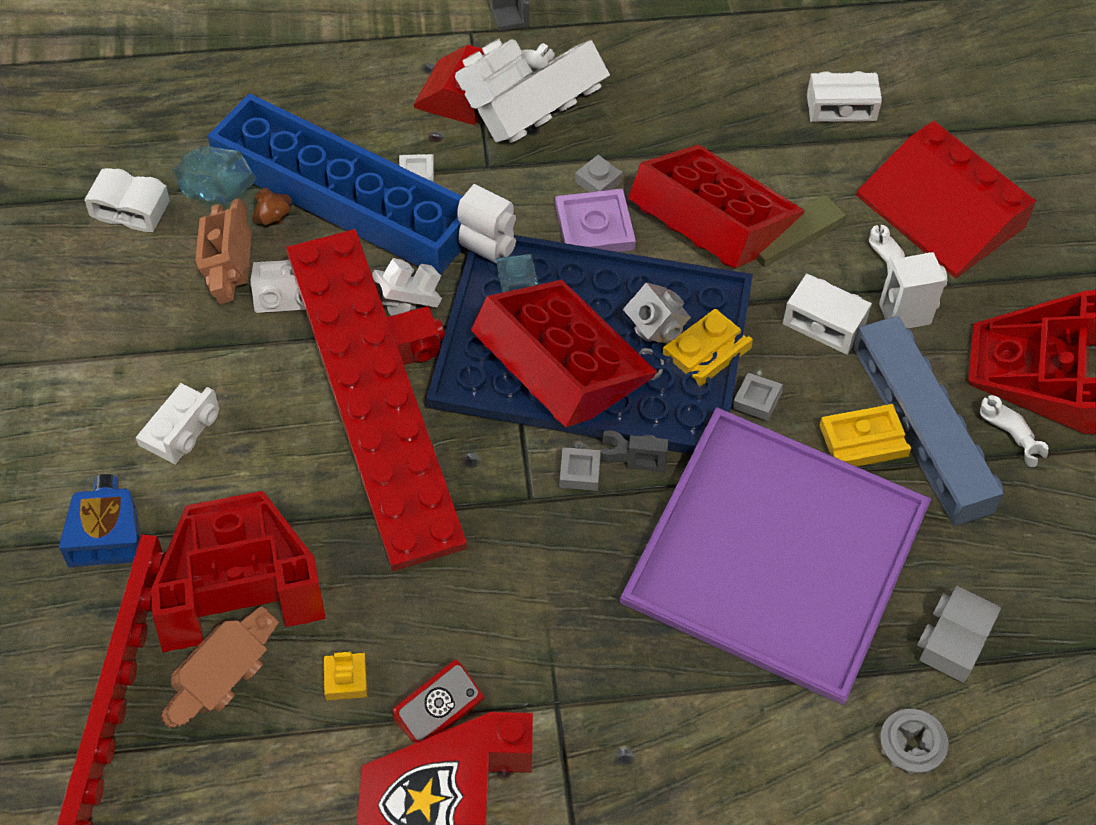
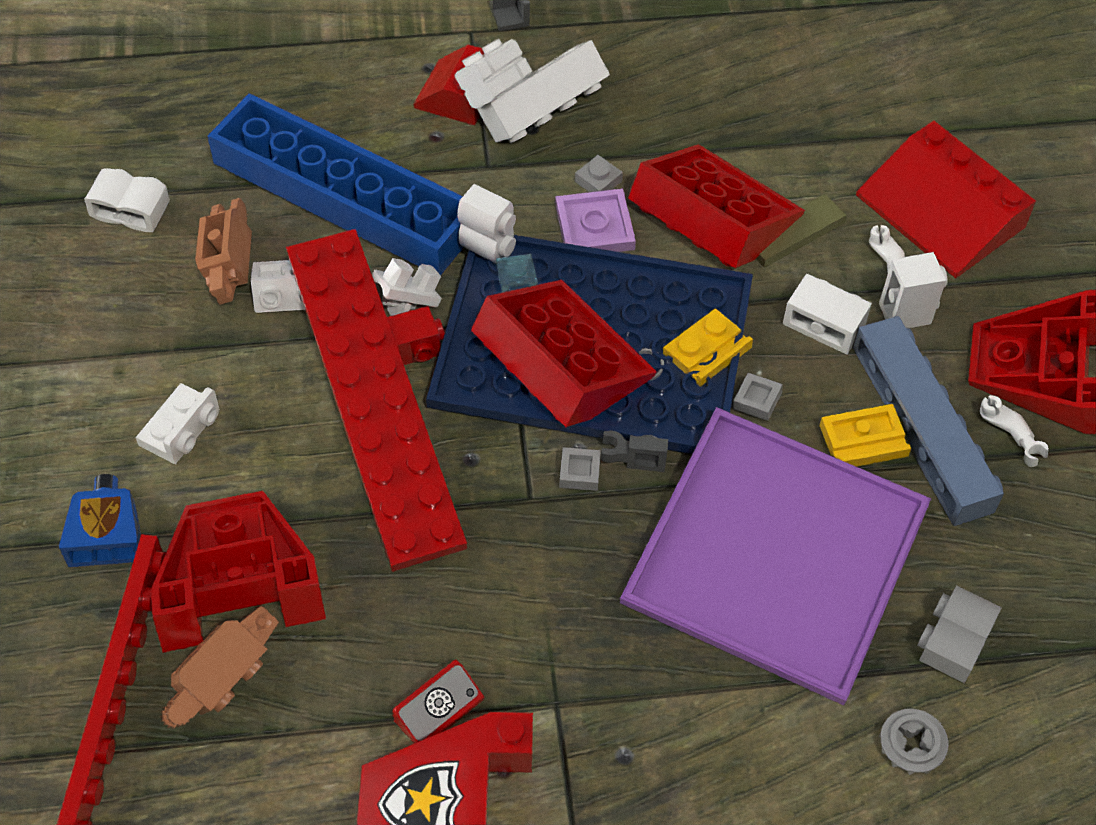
clear light blue brick [172,145,256,205] -> none
dark orange piece [252,188,292,226] -> none
yellow tile [324,652,367,701] -> none
white tile [399,154,434,182] -> none
white arm [521,43,555,72] -> none
light grey brick [623,283,691,344] -> none
white brick [807,71,882,122] -> none

